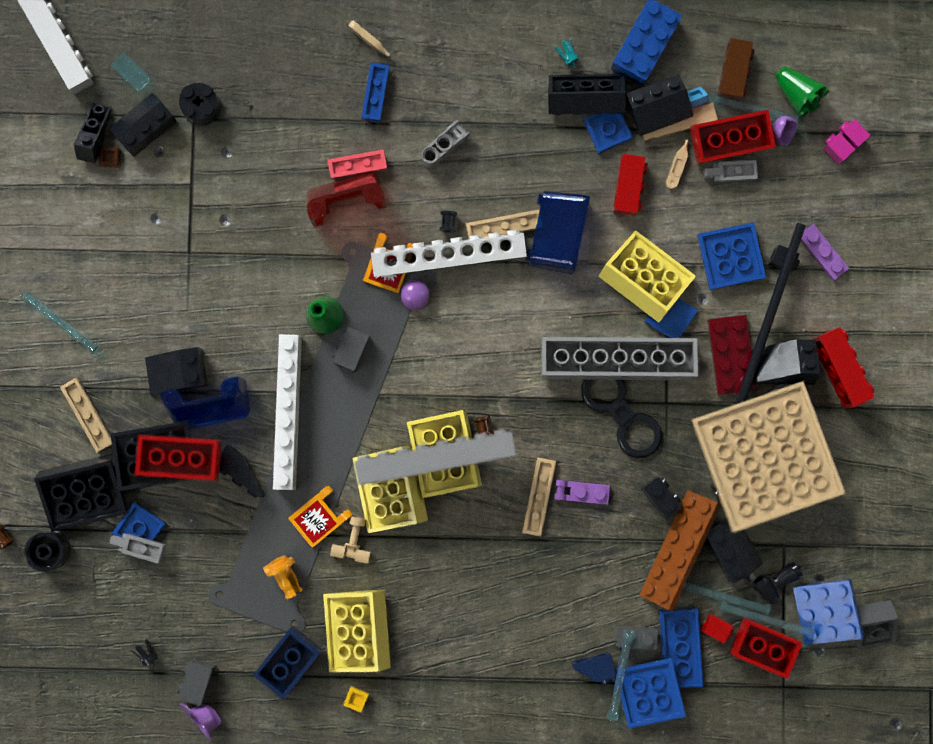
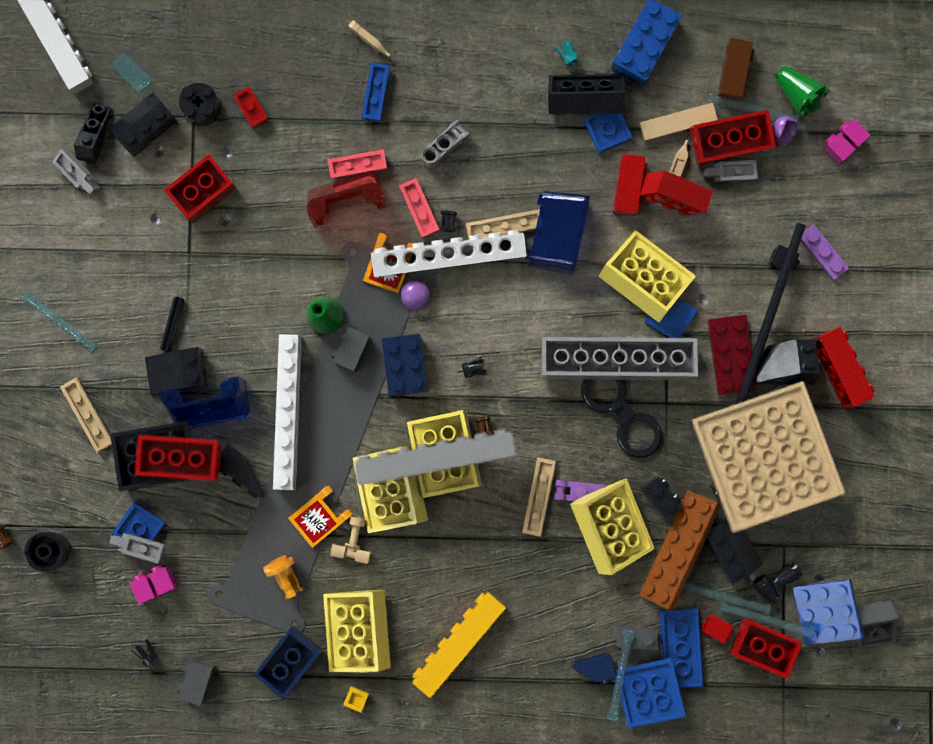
black slope [34,454,127,532] -> none
reddish brown tile [99,147,121,168] -> none
medium lavender piece [180,703,221,740] -> none
black slope [626,74,694,136] -> none
dark azure plate [688,86,709,108] -> none
blue plate [697,222,766,290] -> none
none -> light grey hinge [52,147,100,194]
none -> dark pink piece [129,564,178,605]
none -> black axle [160,296,184,352]
none -> red brick [164,154,236,223]
none -> red plate [233,86,269,129]
none -> dark blue brick [382,334,427,397]
none -> coral plate [399,178,439,238]
none -> yellow brick [412,591,506,698]
none -> black piece [458,356,487,378]
none -> light yellow slope [570,479,655,575]
none -> red brick [640,170,713,217]

